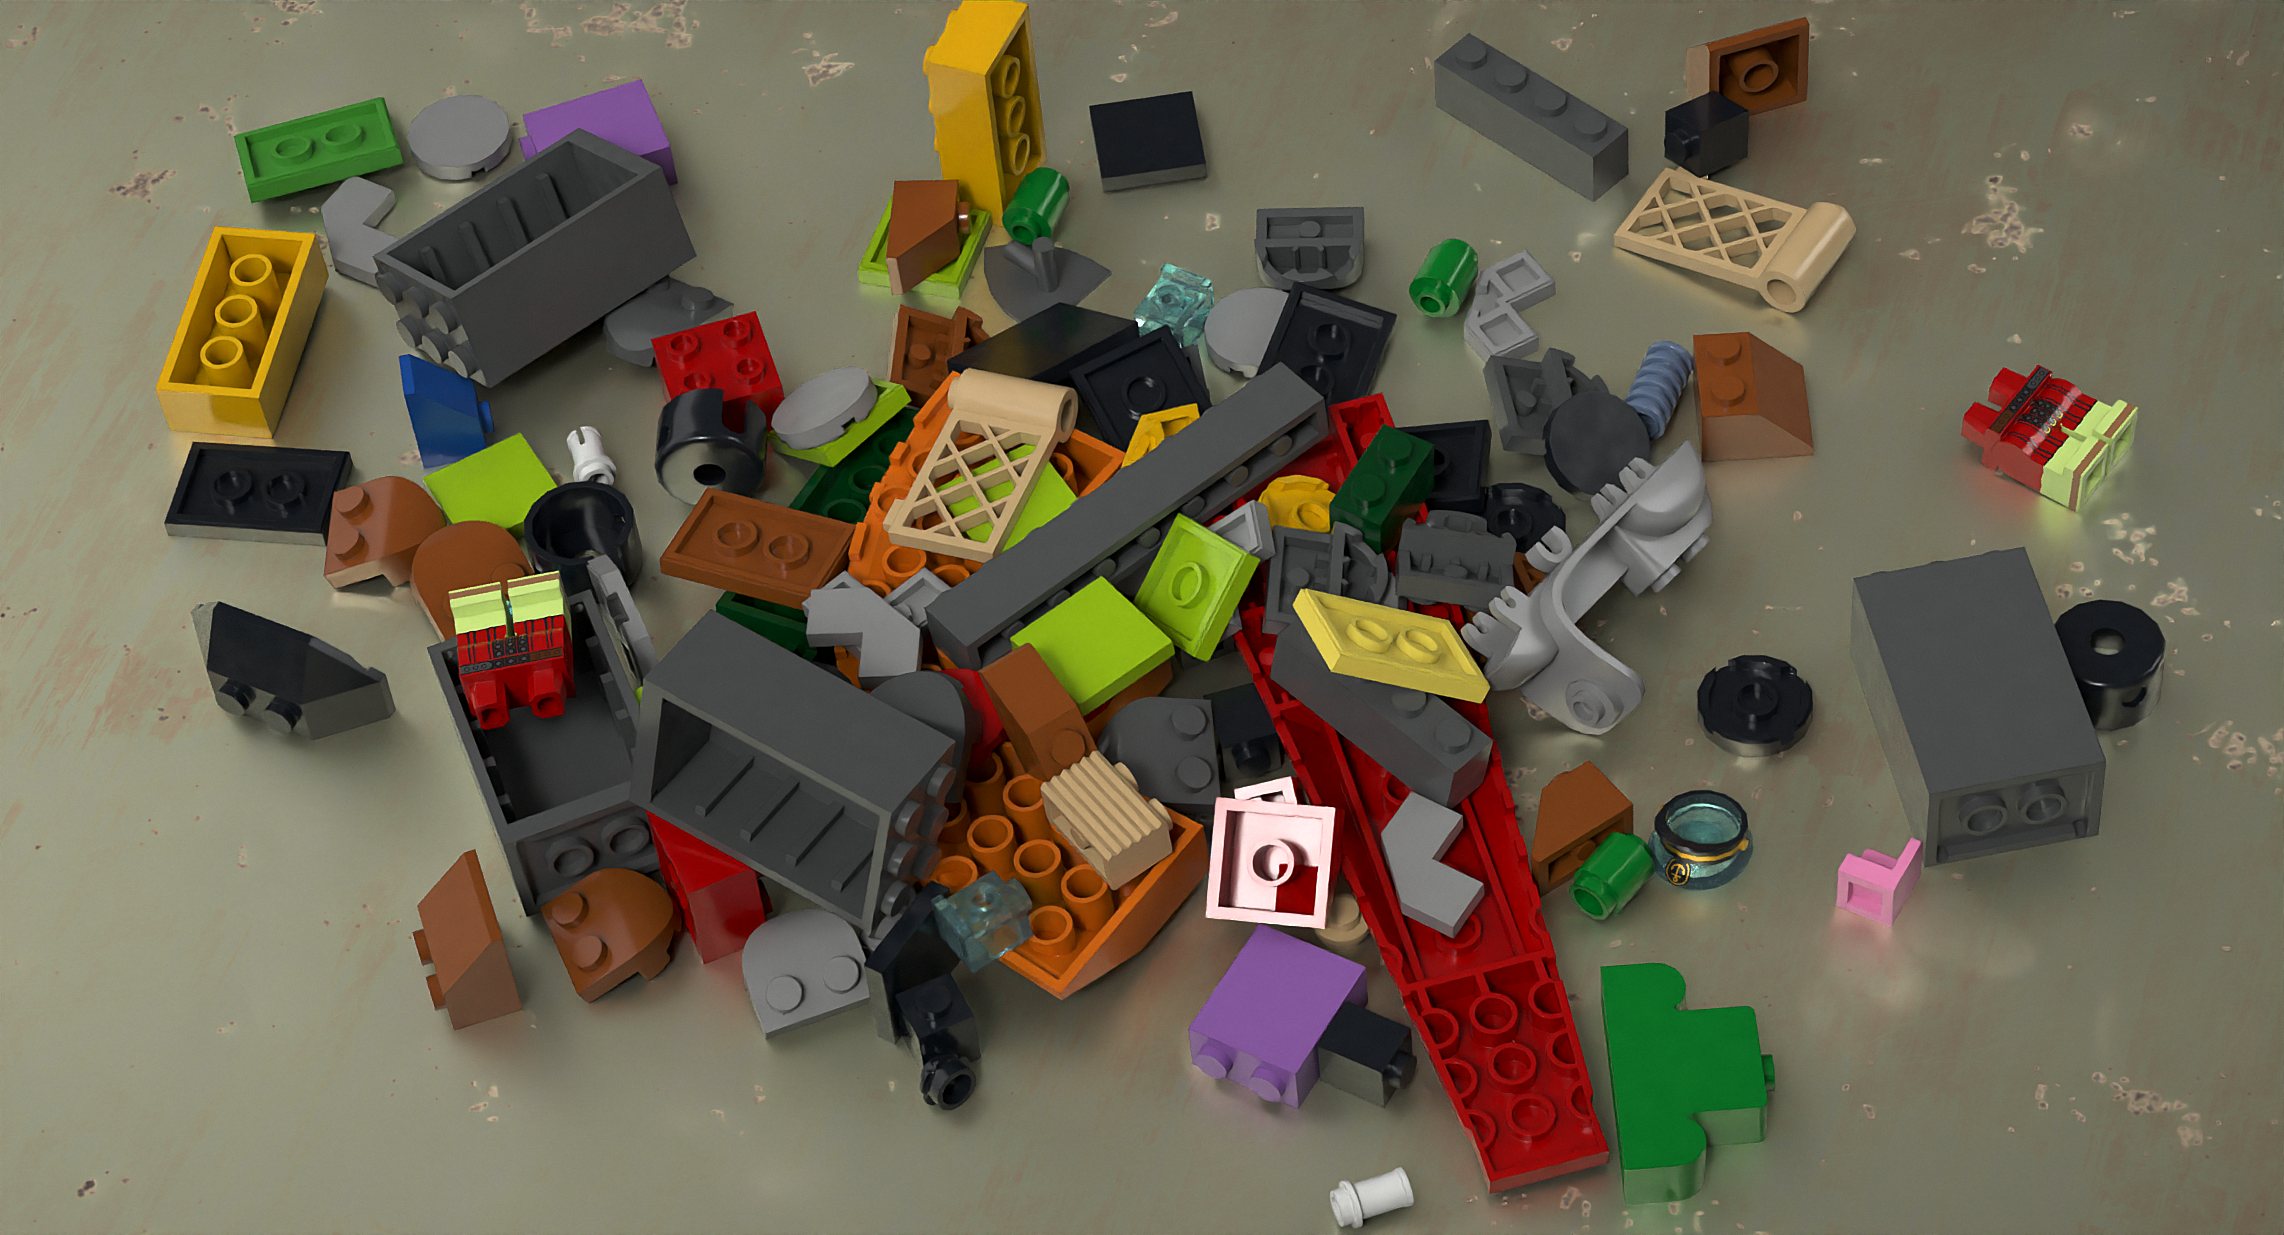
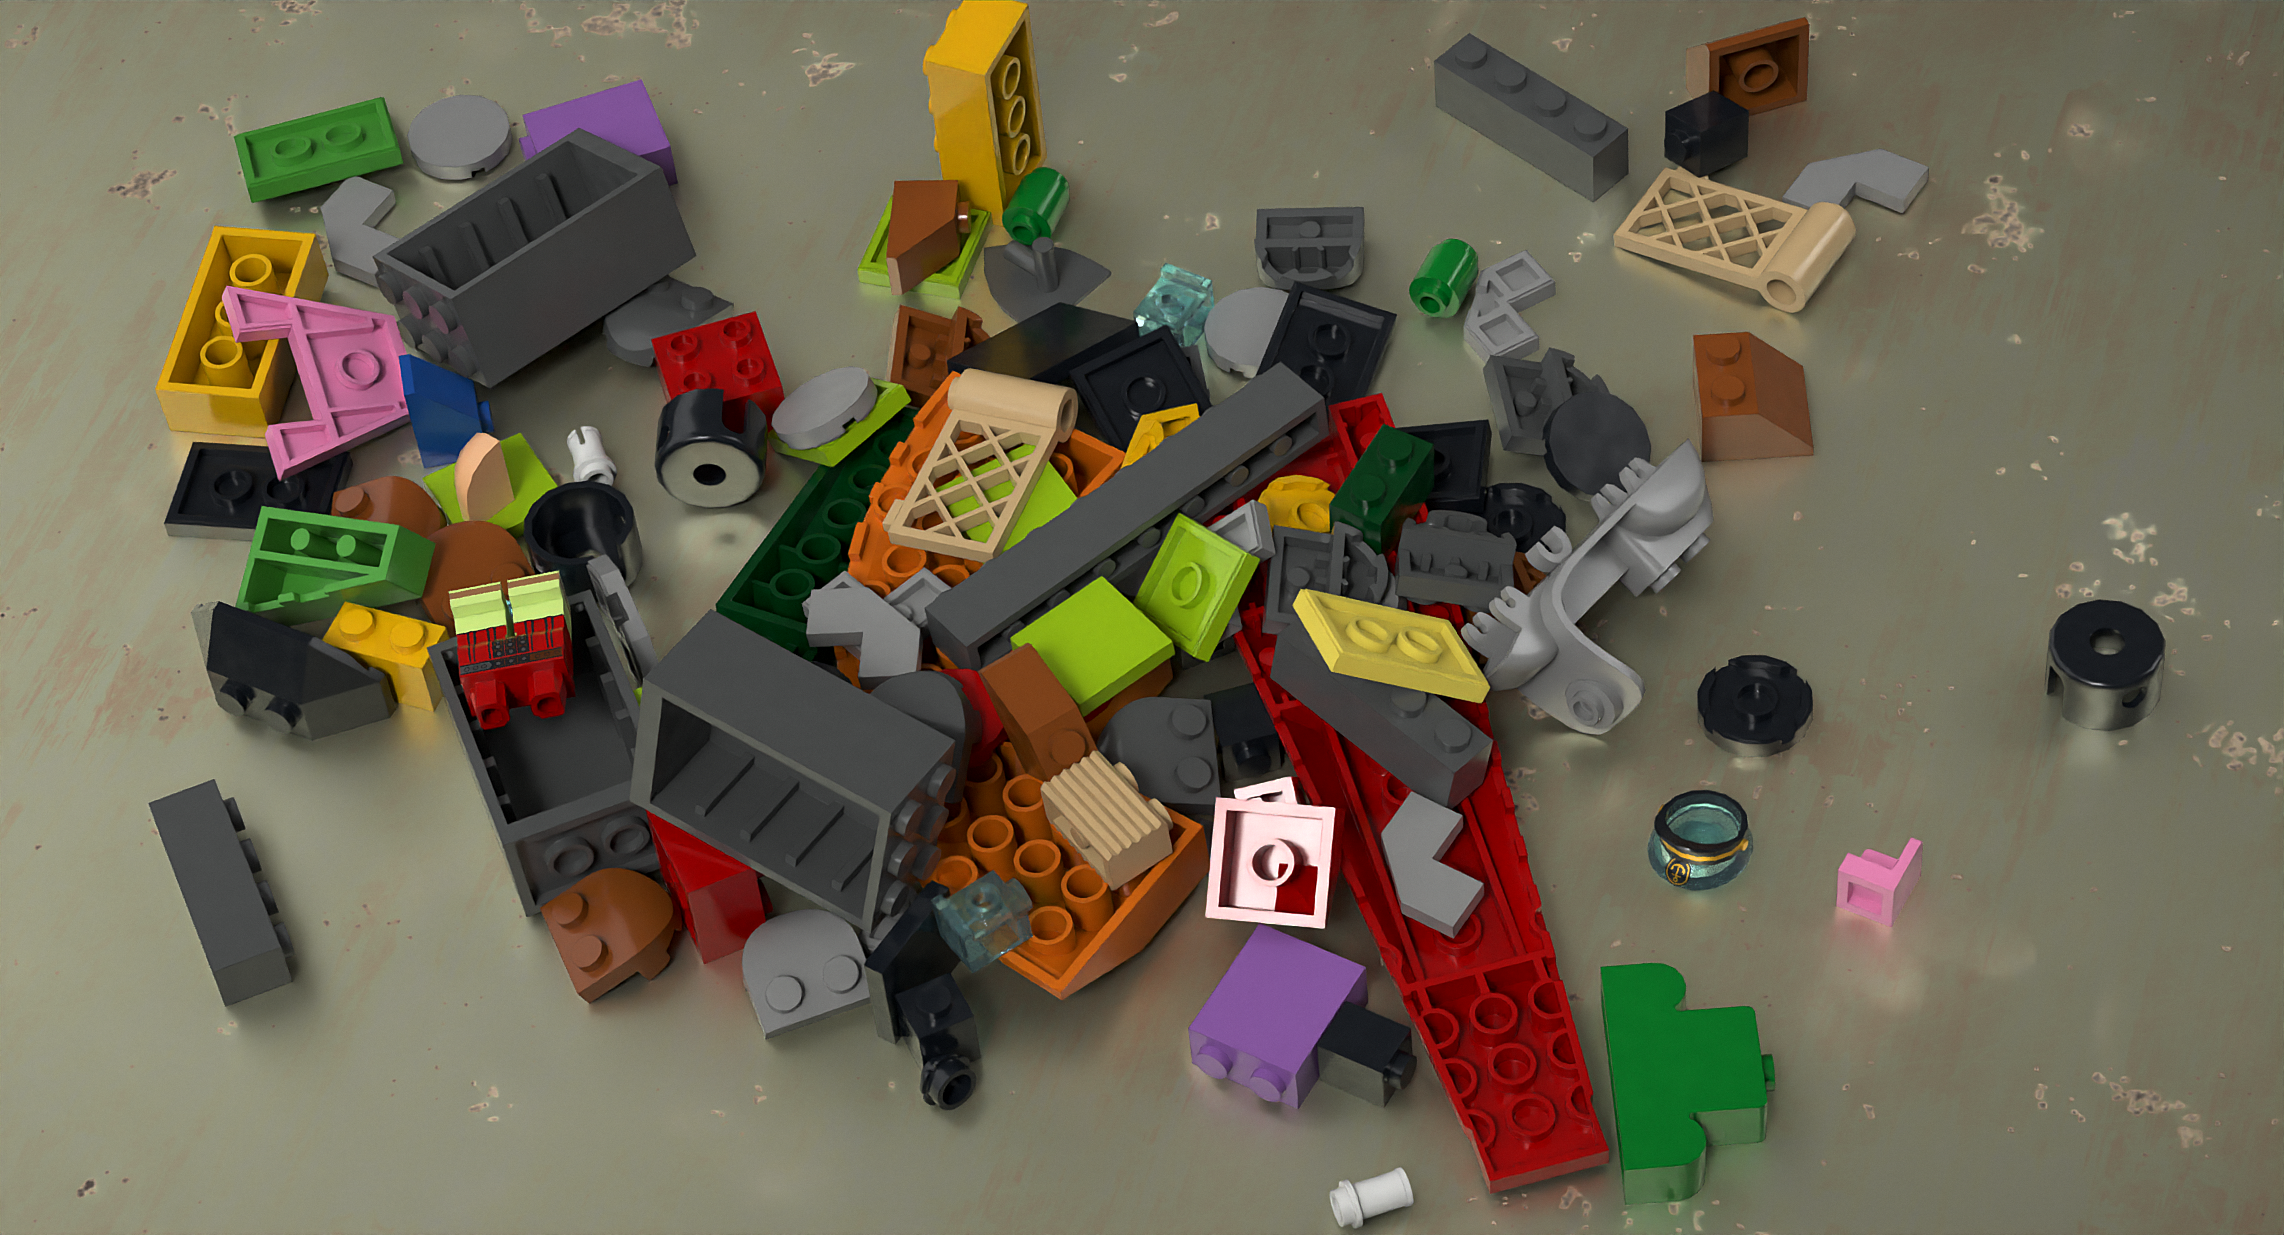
dark orange slope [412,849,523,1030] -> none
dark orange tile [660,487,856,611] -> none
black tile [1089,91,1207,192] -> none
tan plate [1313,893,1370,951] -> none
dark orange slope [1531,760,1633,898] -> none
green brick [1569,832,1655,920] -> none
sand blue piece [1624,341,1693,440] -> none
dark grey container [1850,547,2106,868] -> none
hips [1961,365,2138,513] -> none
none -> dark grey brick [148,779,296,1007]
none -> bright pink wing [222,285,411,481]
none -> bright green wedge [235,506,436,627]
none -> yellow brick [322,602,450,712]
none -> light nougat brick [454,433,515,521]
none -> light grey tile [1782,148,1929,213]

